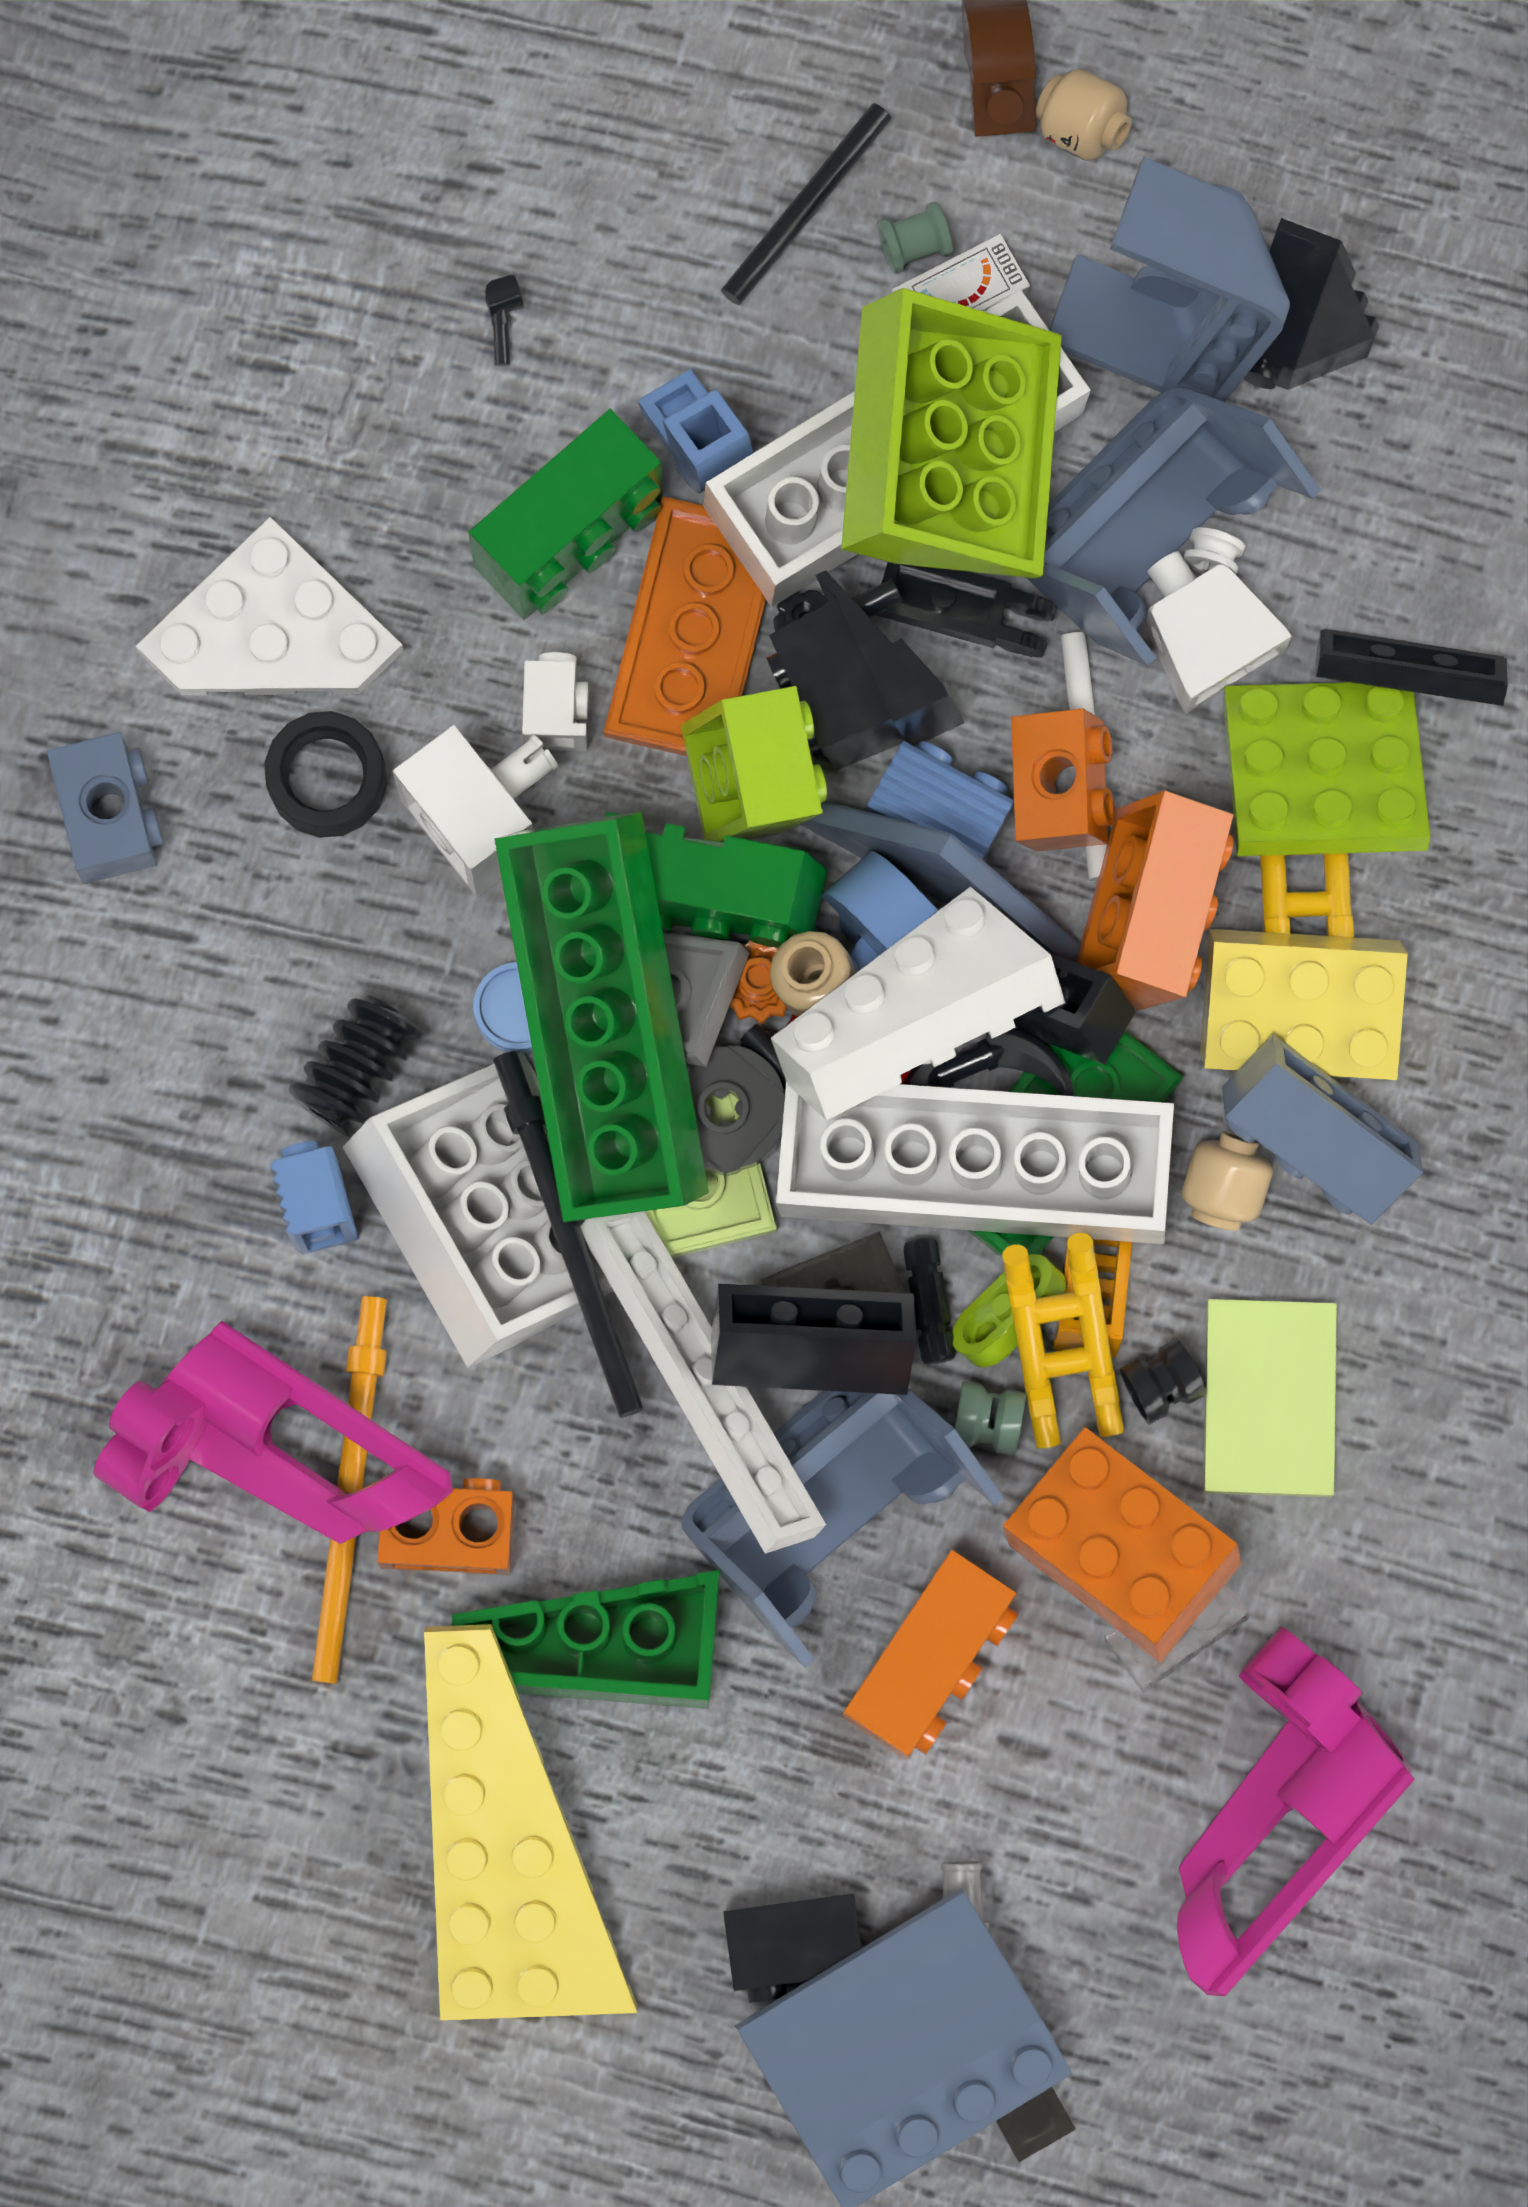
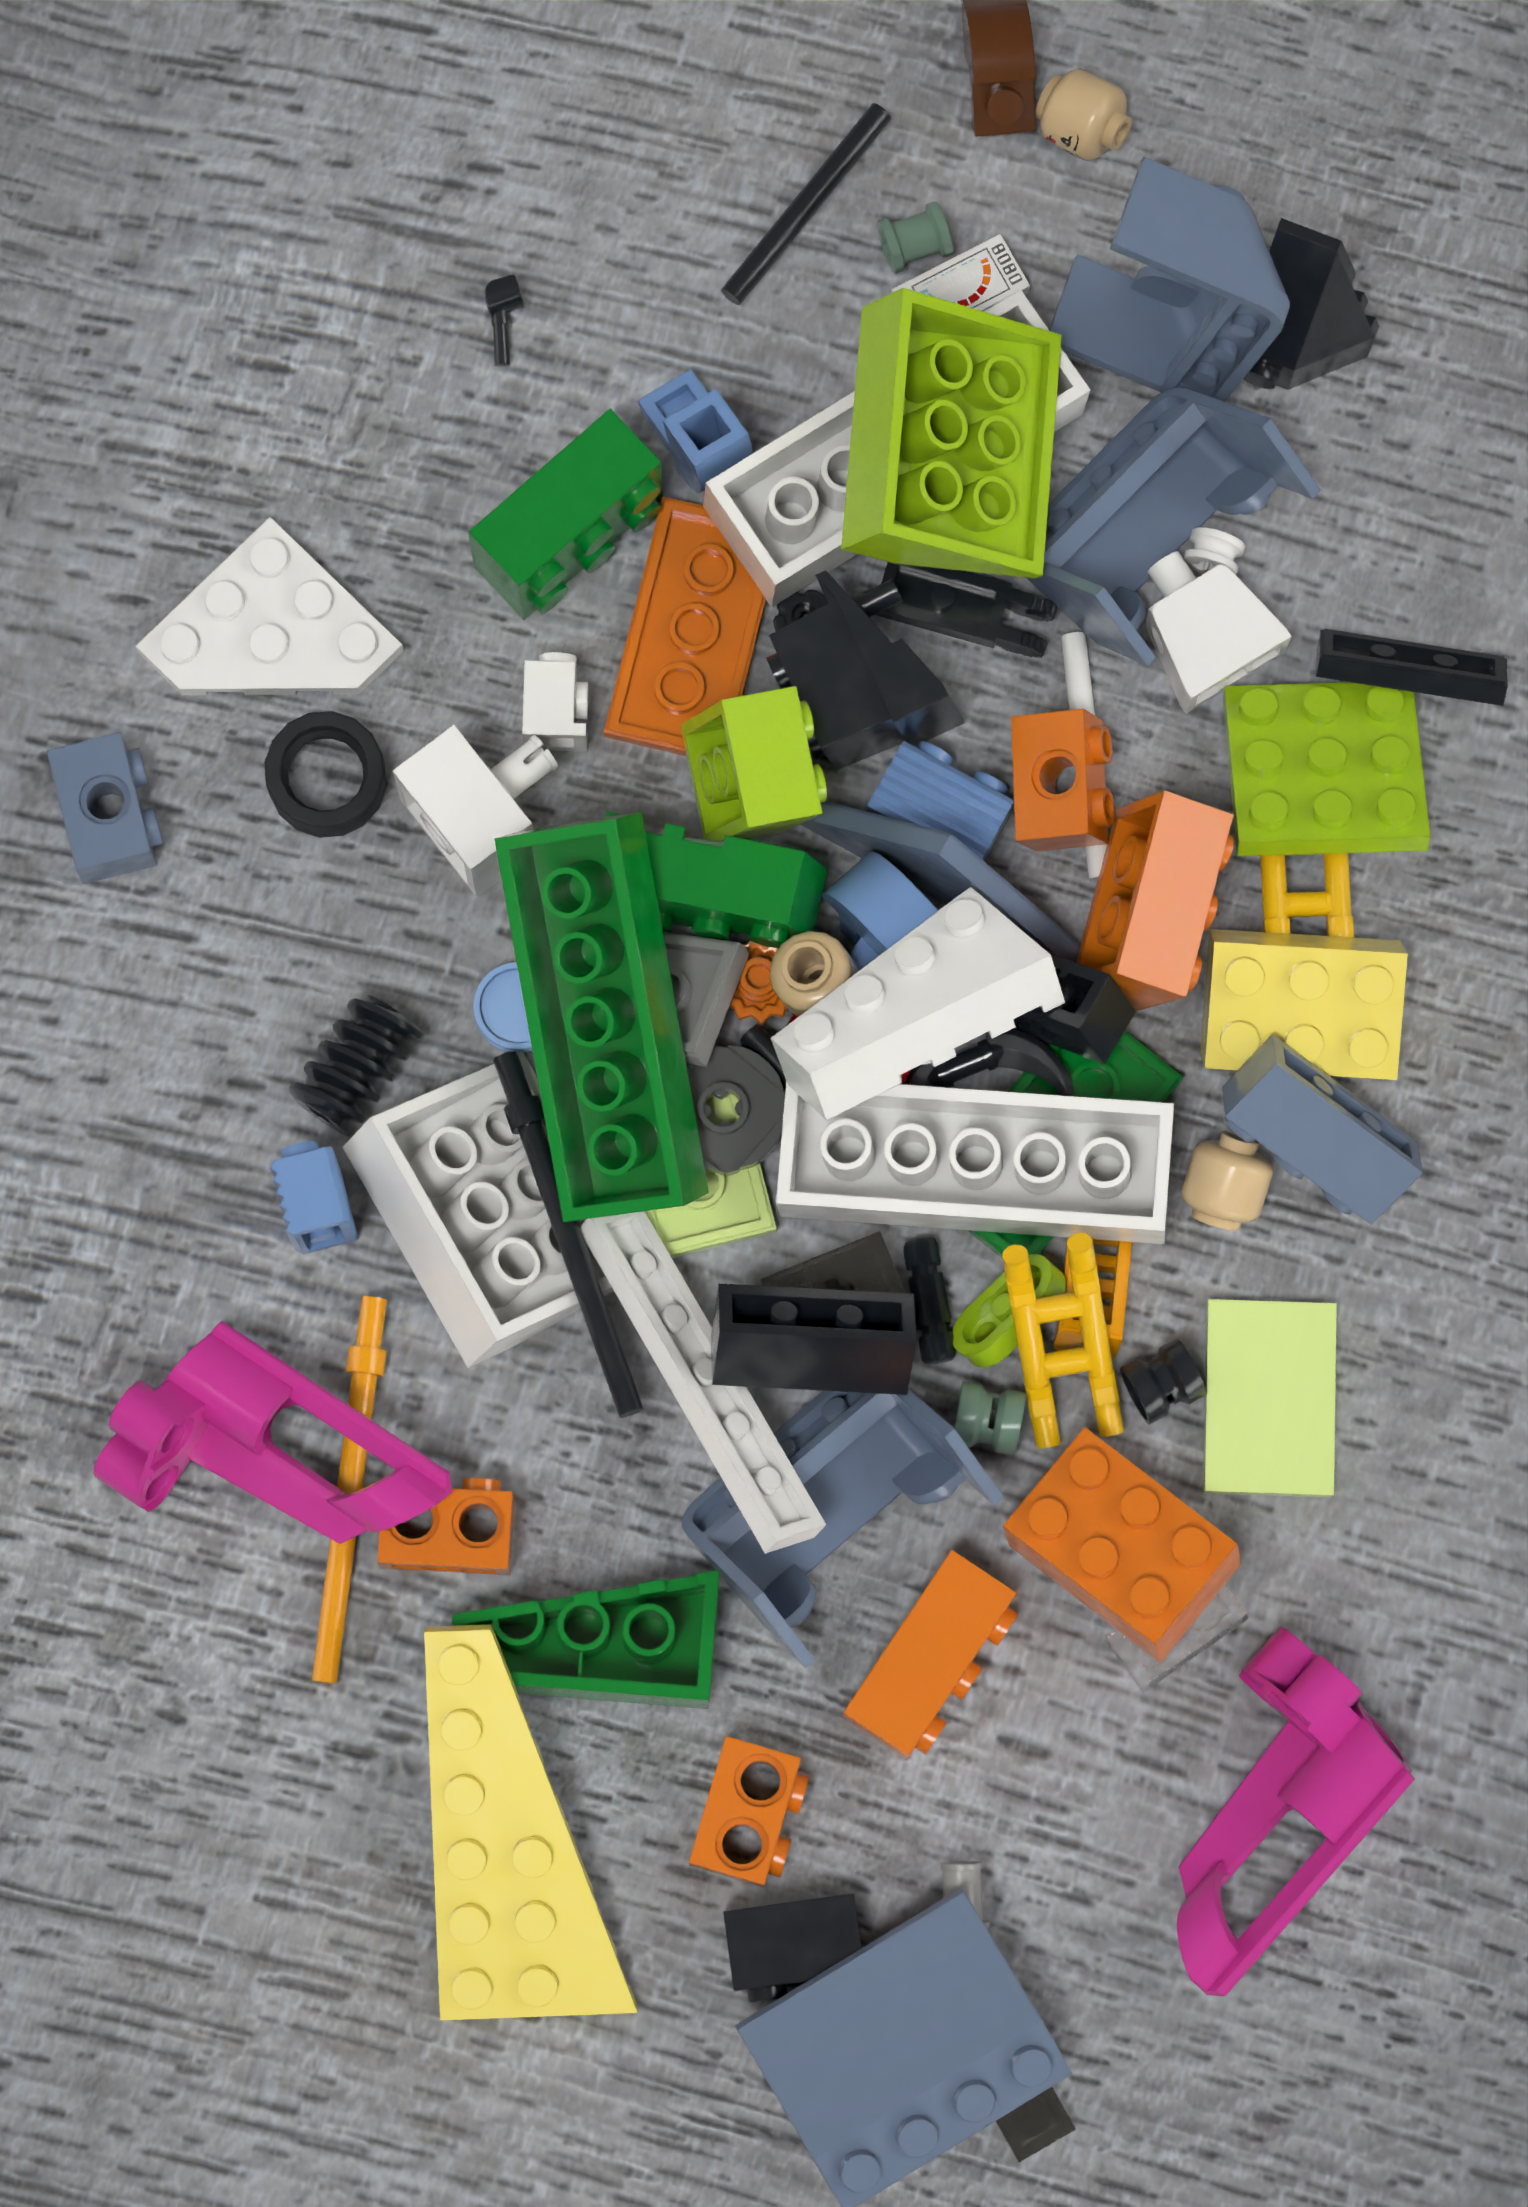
none -> orange brick [689,1736,810,1888]

